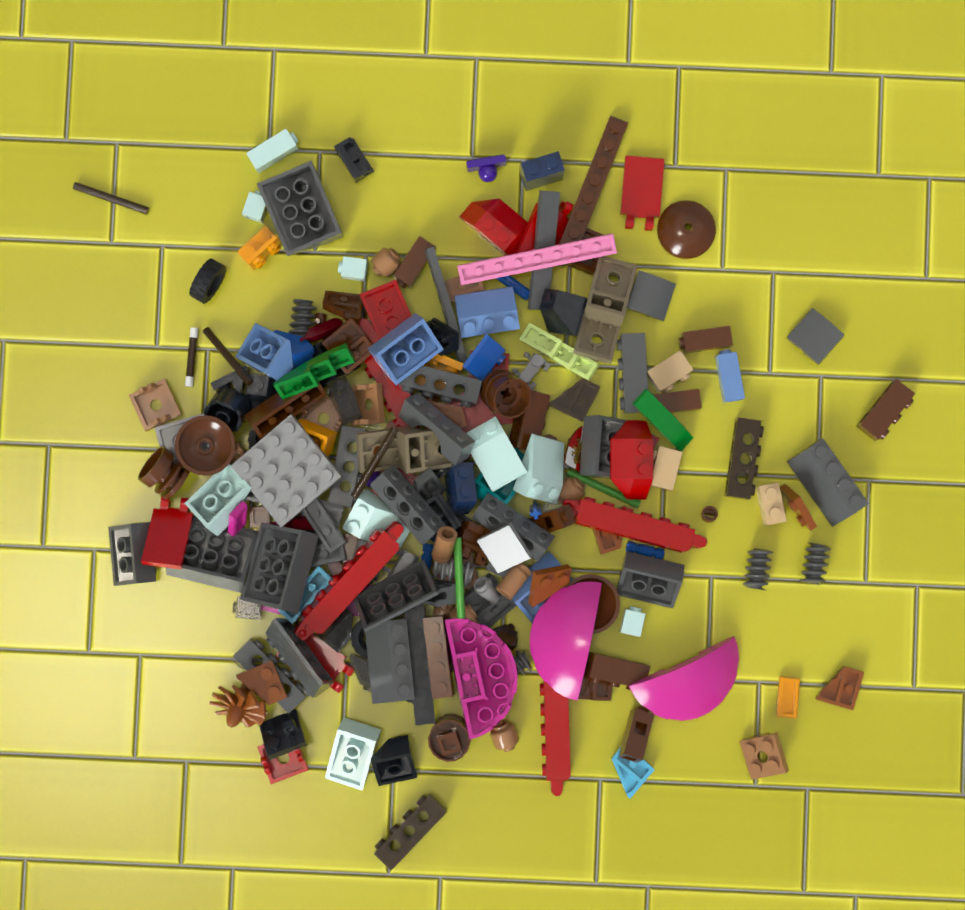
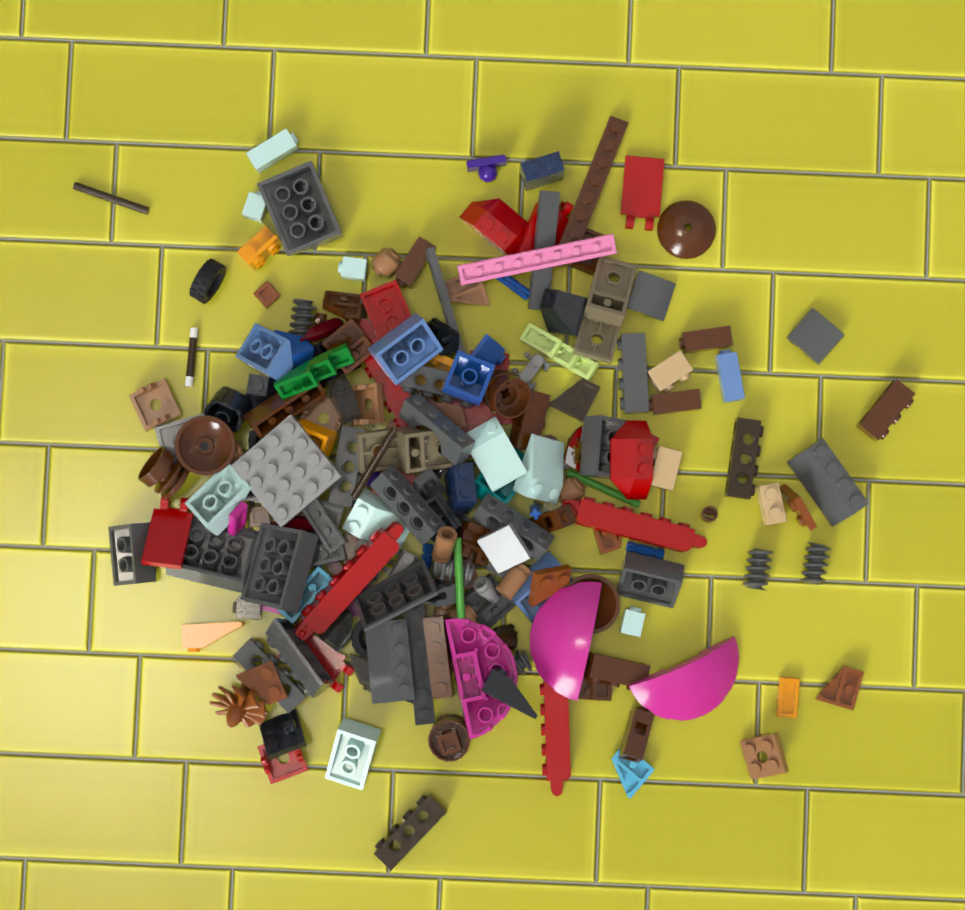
dark brown bar [203,327,253,386] -> none
black slope [211,366,250,394] -> none
black hinge [334,137,374,183] -> none
black slope [371,735,417,786] -> none
medium blue slope [454,286,520,338] -> none
medium nougat head [490,720,519,752] -> none
green slope [632,389,693,452] -> none
none -> light orange slope [182,621,244,652]
none -> dark orange tile [253,281,281,309]
none -> blue slope [441,350,495,406]
none -> black slope [480,667,538,719]

